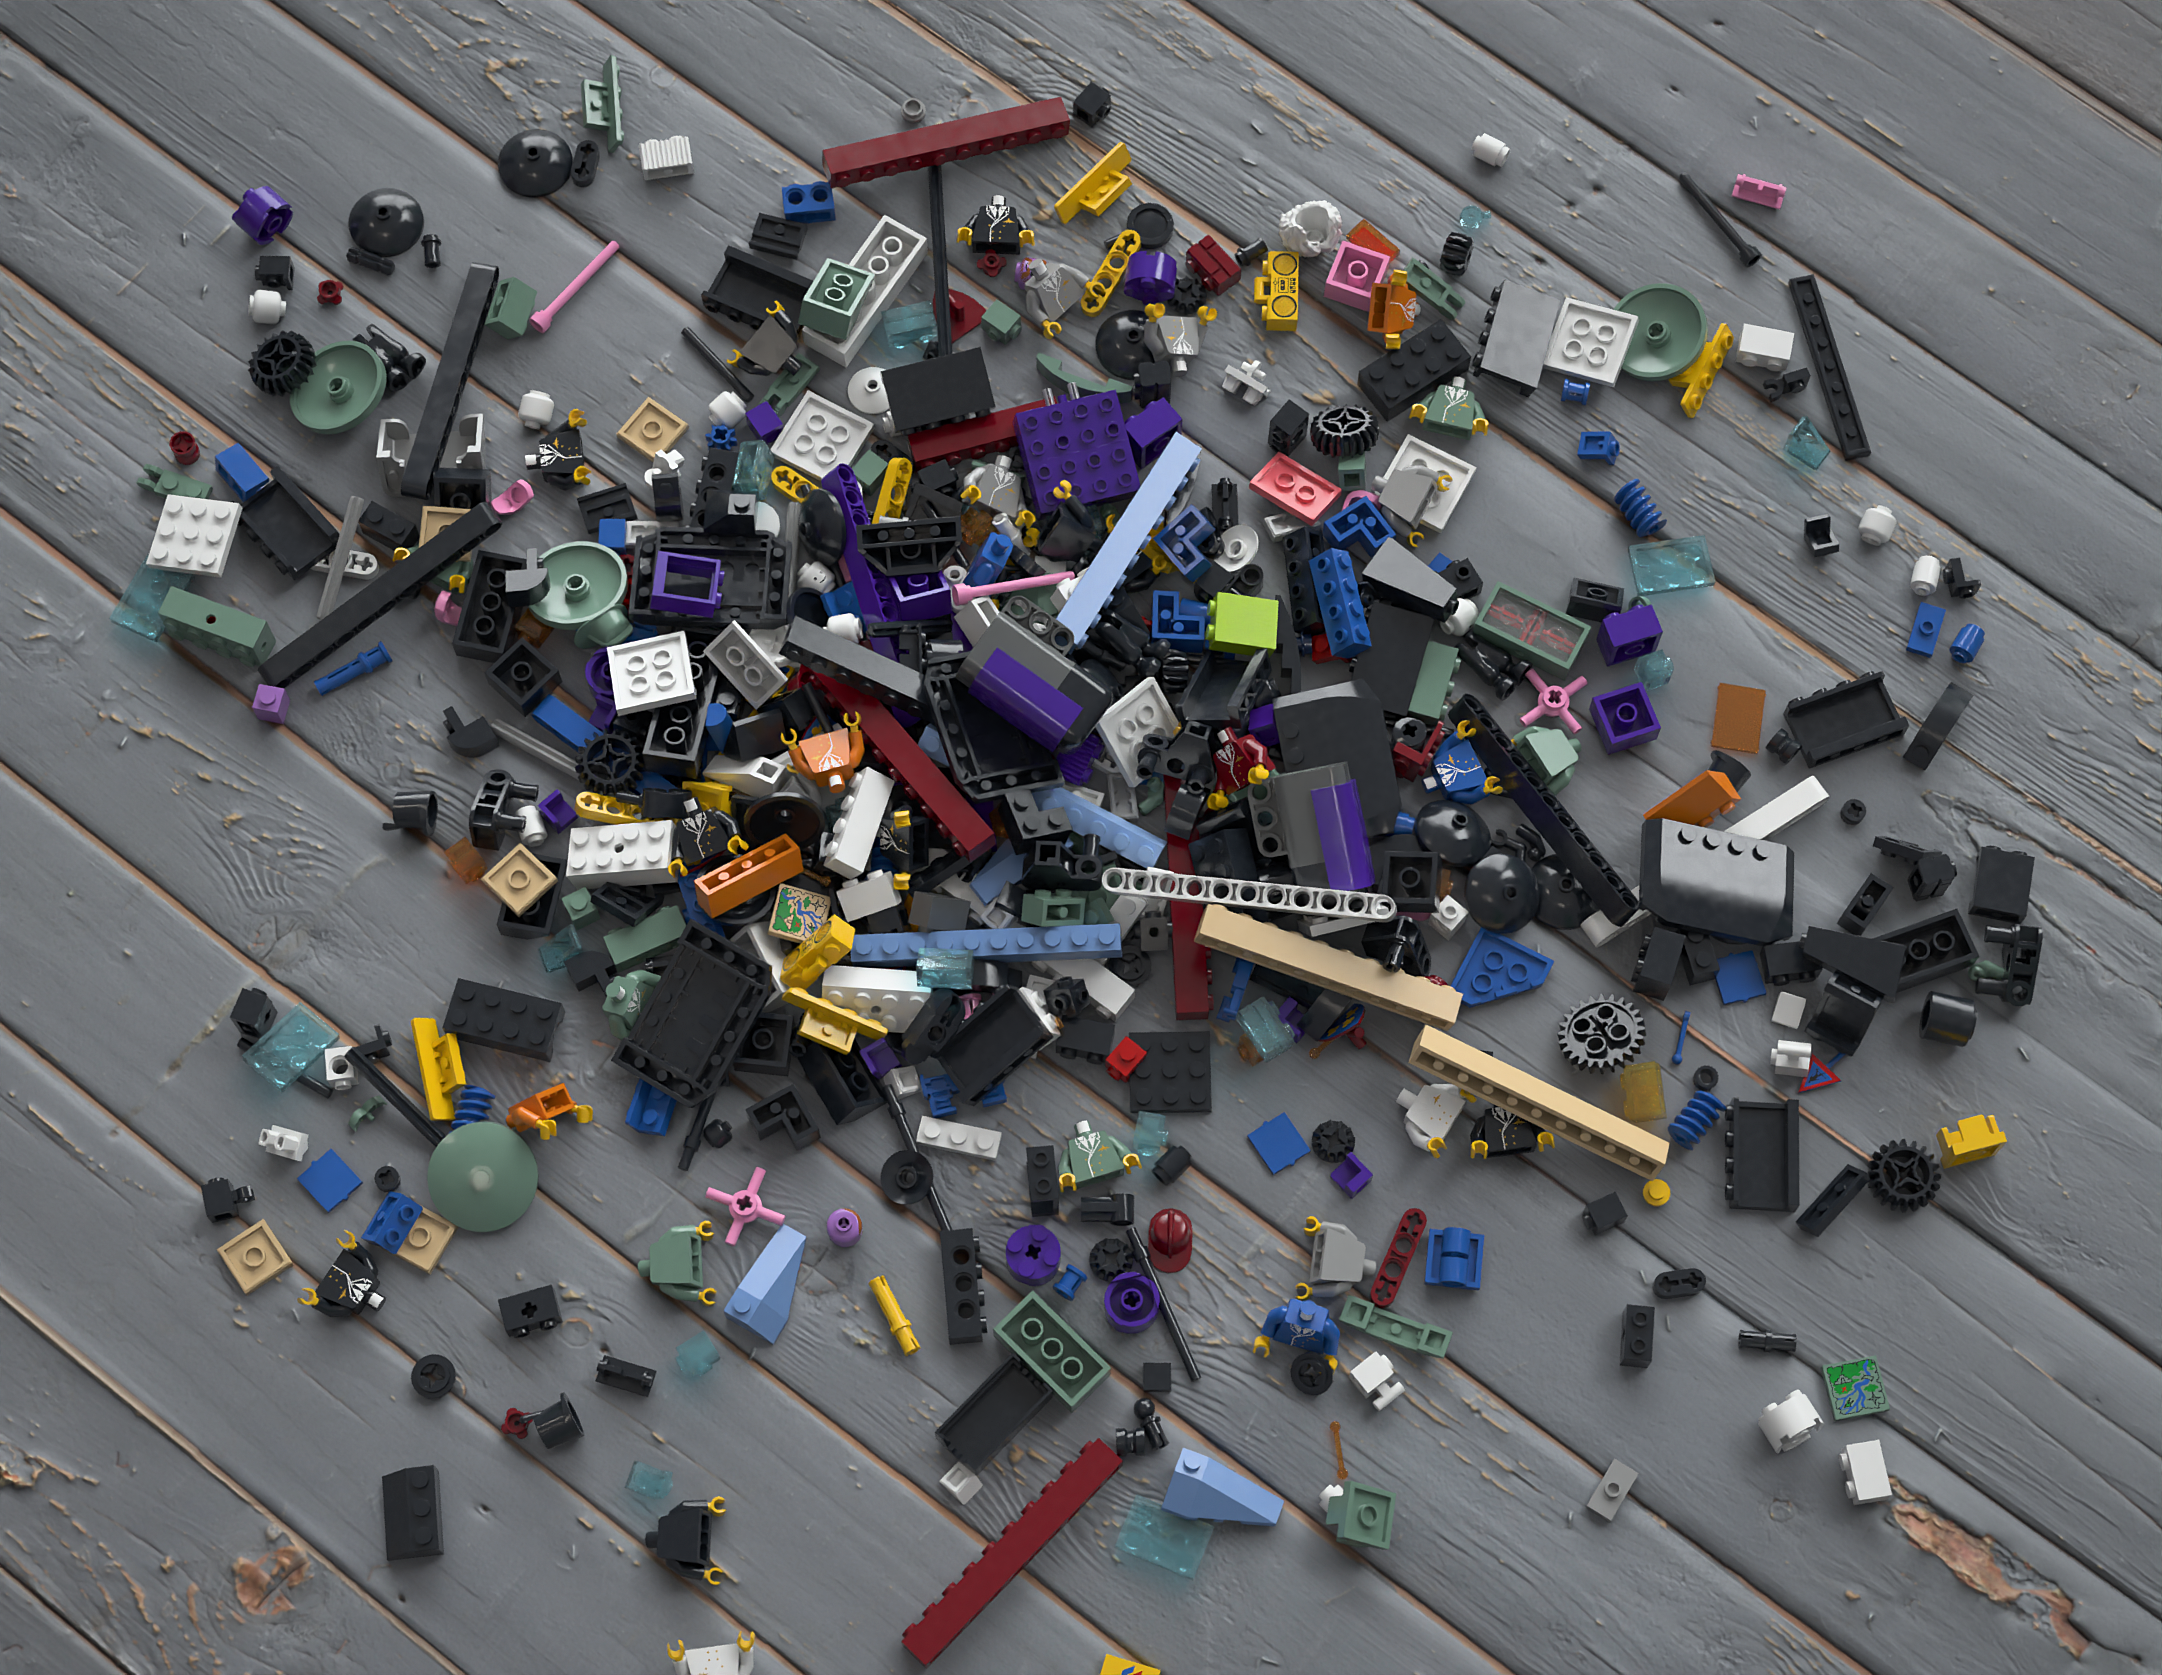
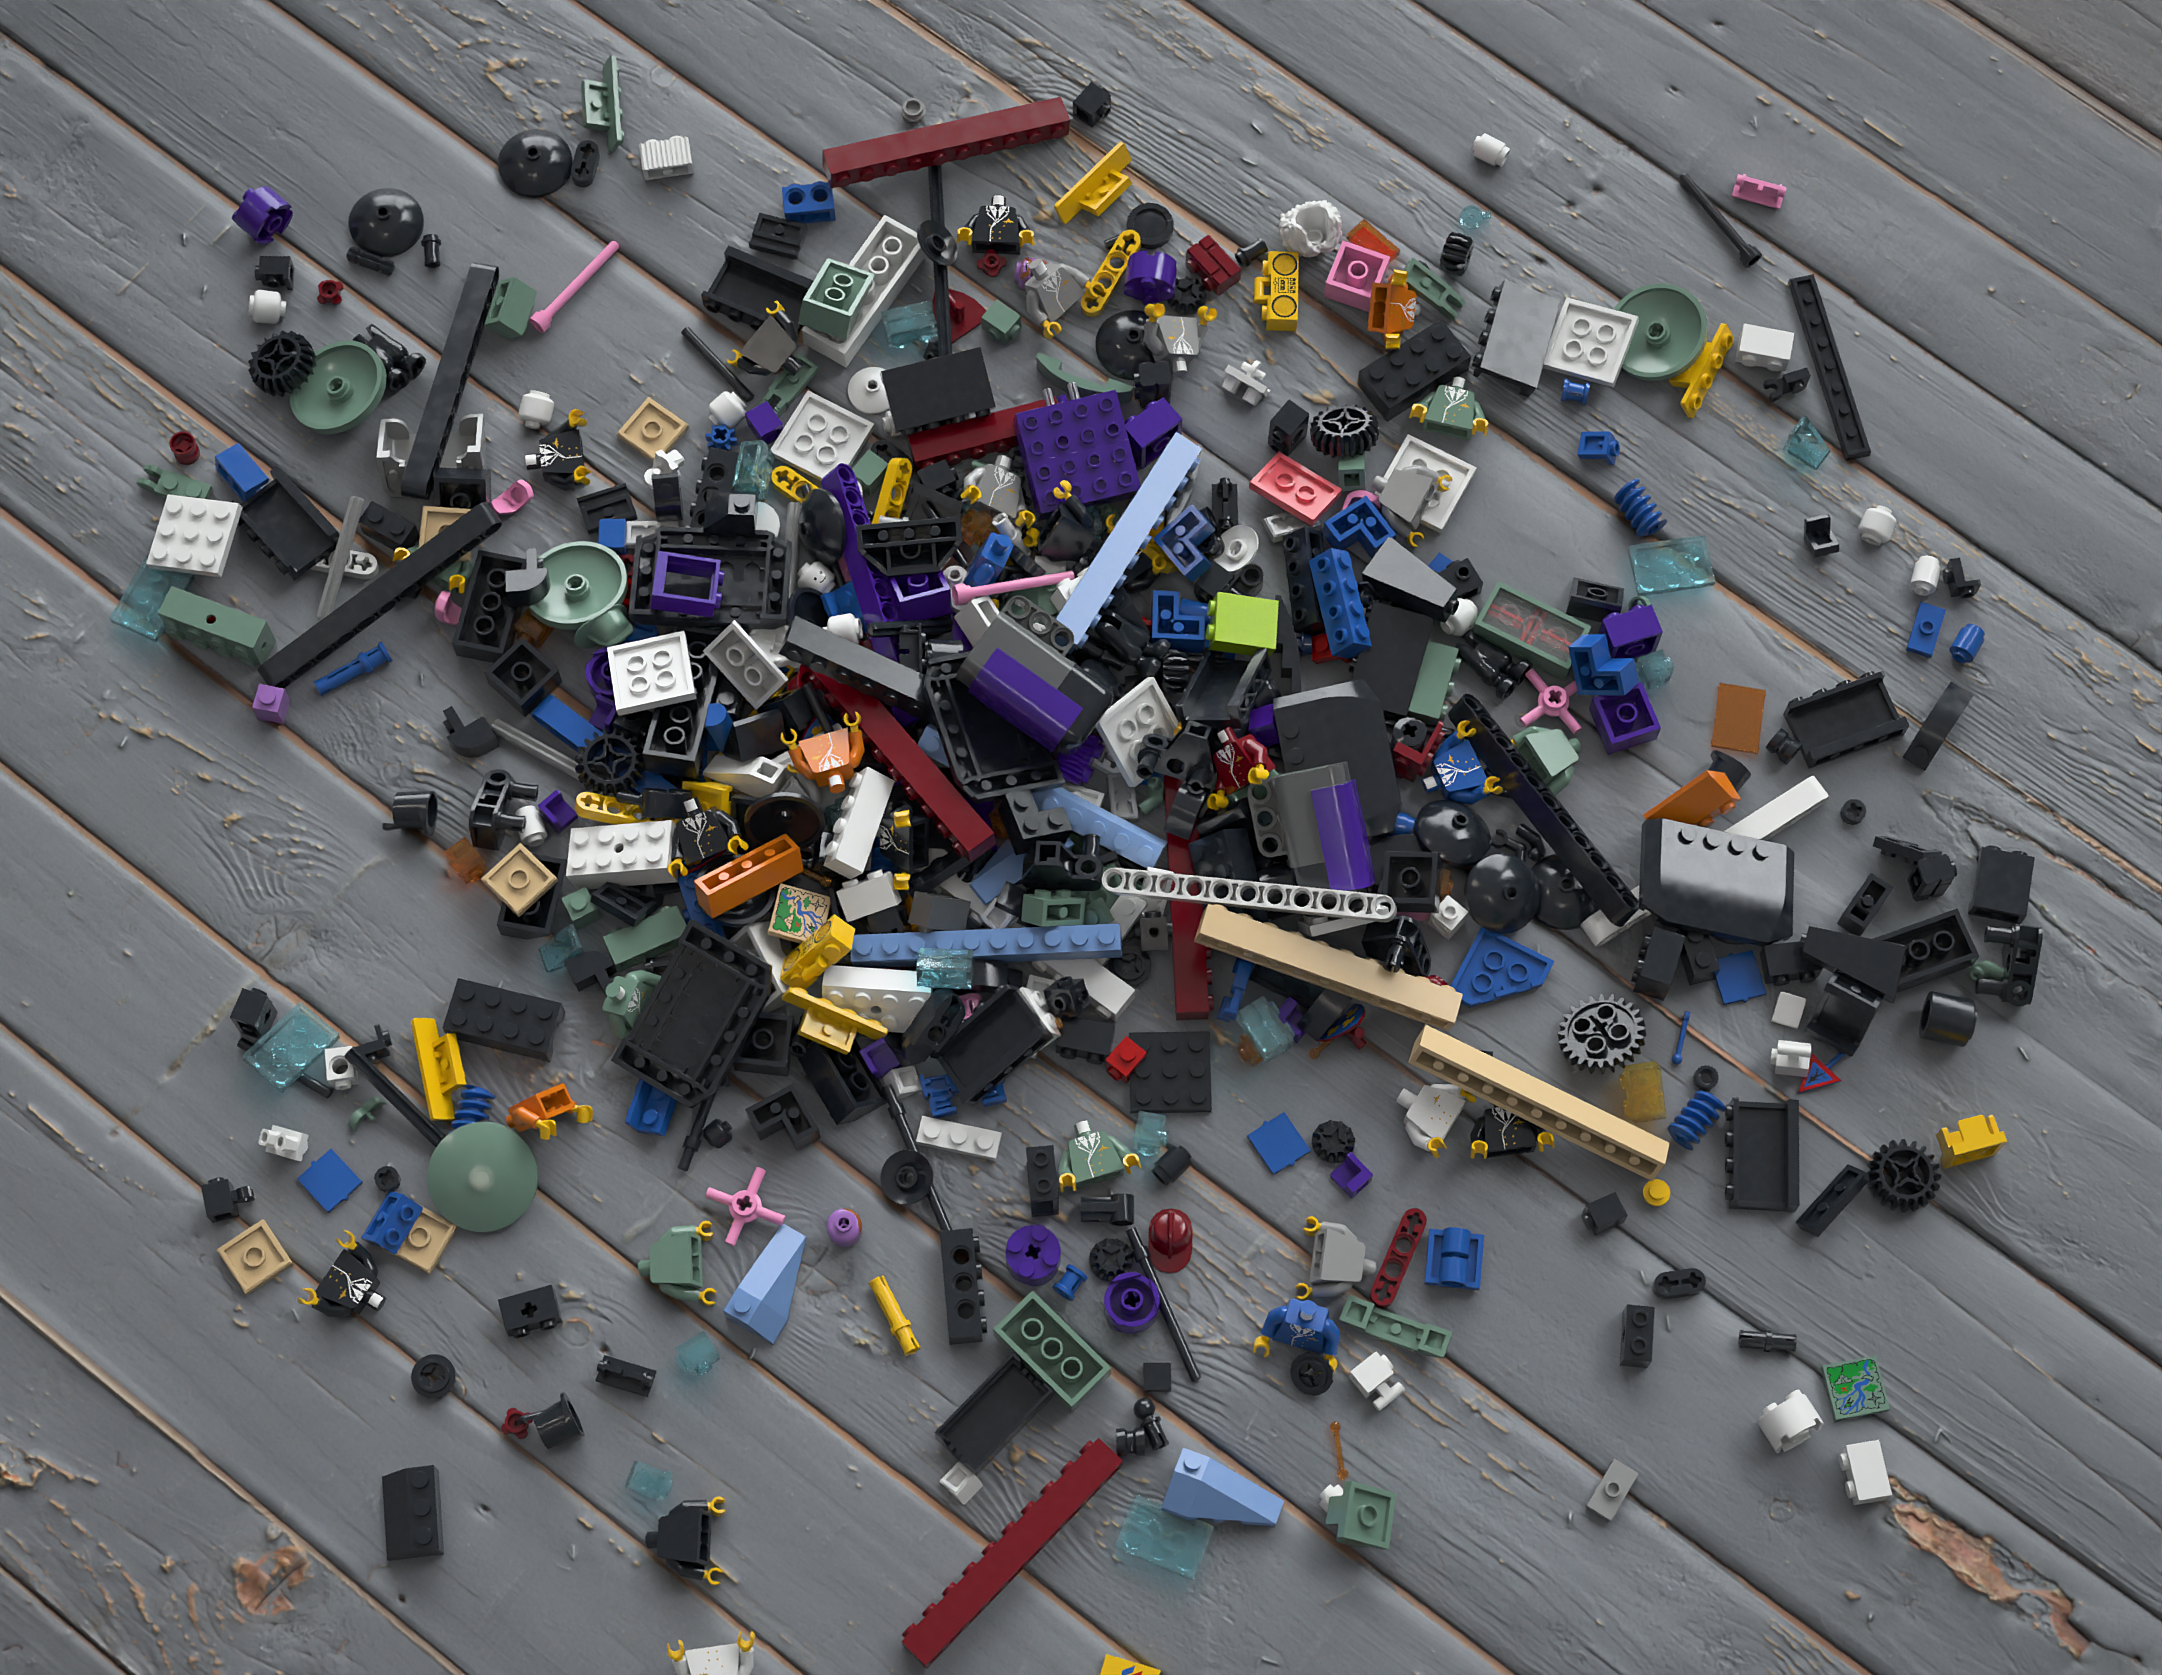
none -> black dish [917,220,958,266]
none -> blue brick [1568,634,1639,695]

